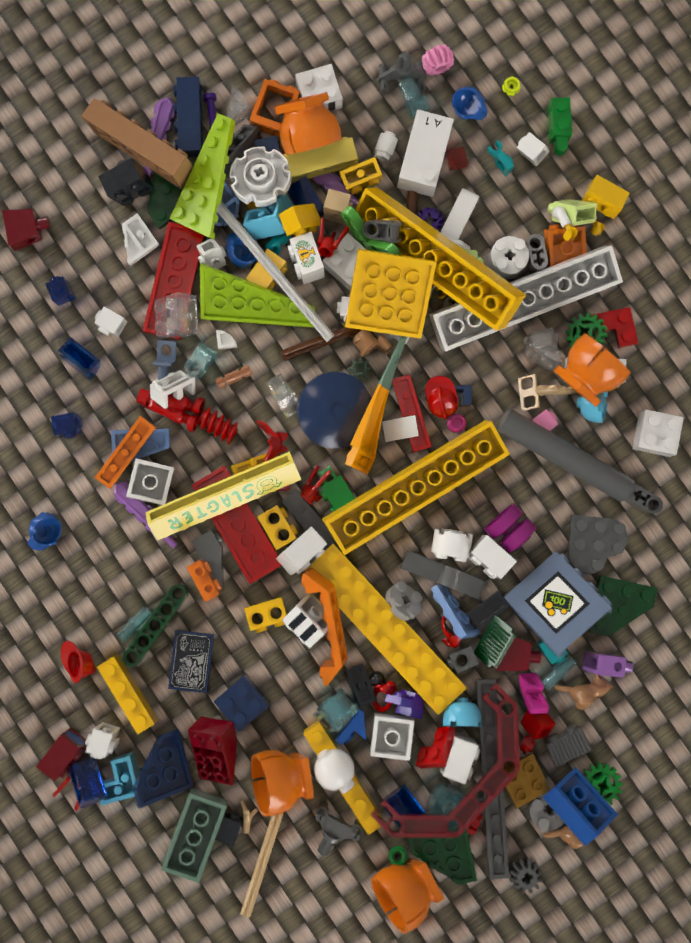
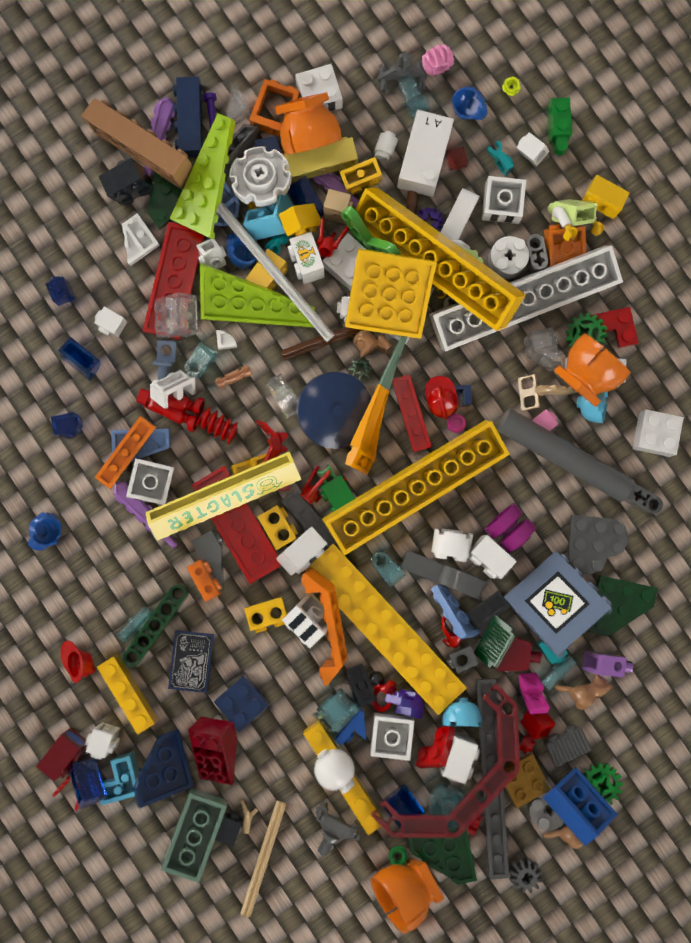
dark red torso [2,209,51,251] -> none
orange plate [250,750,314,817] -> none
dark grey piece [363,219,402,243] -> none
white sticker [382,415,419,442] -> none
light grey plate [386,581,422,621] -> none
none -> clear light blue piece [371,552,406,588]
none -> white brick [482,176,526,224]

